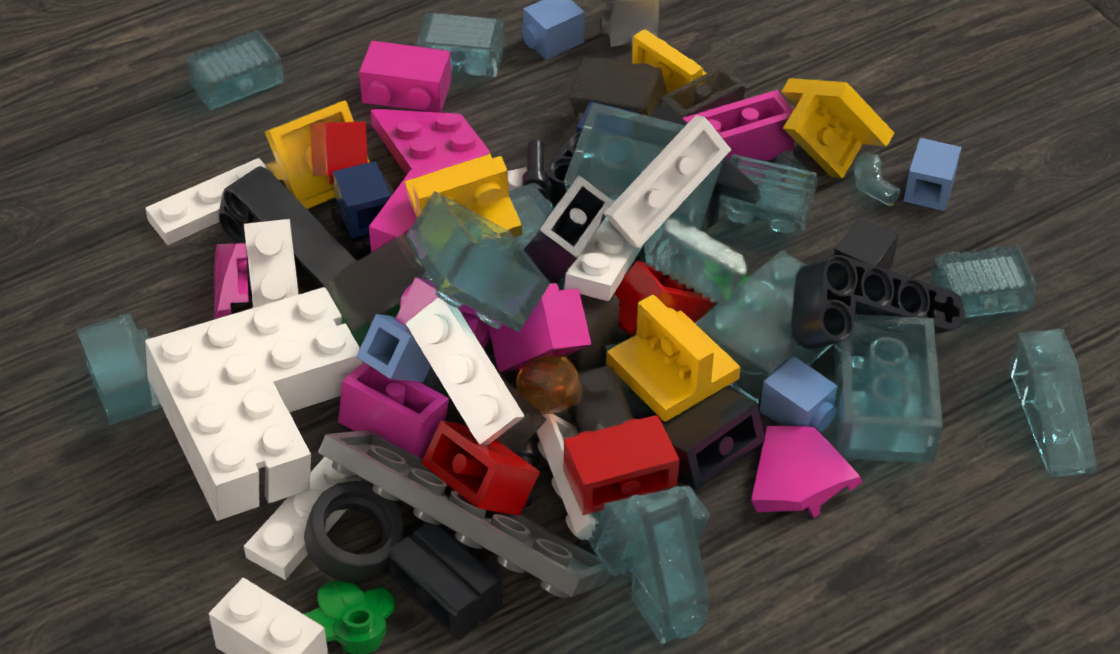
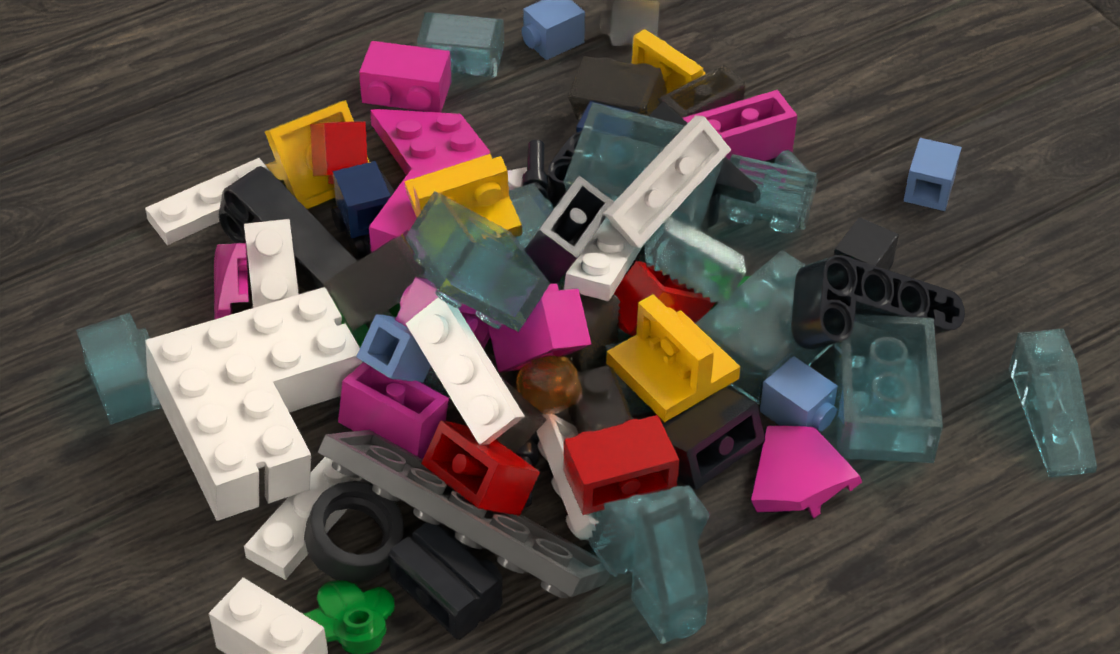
clear light blue brick [186,29,284,111] -> none
yellow bracket [781,78,894,179] -> none
clear light blue arm [853,152,900,207] -> none
clear light blue brick [929,245,1037,318] -> none

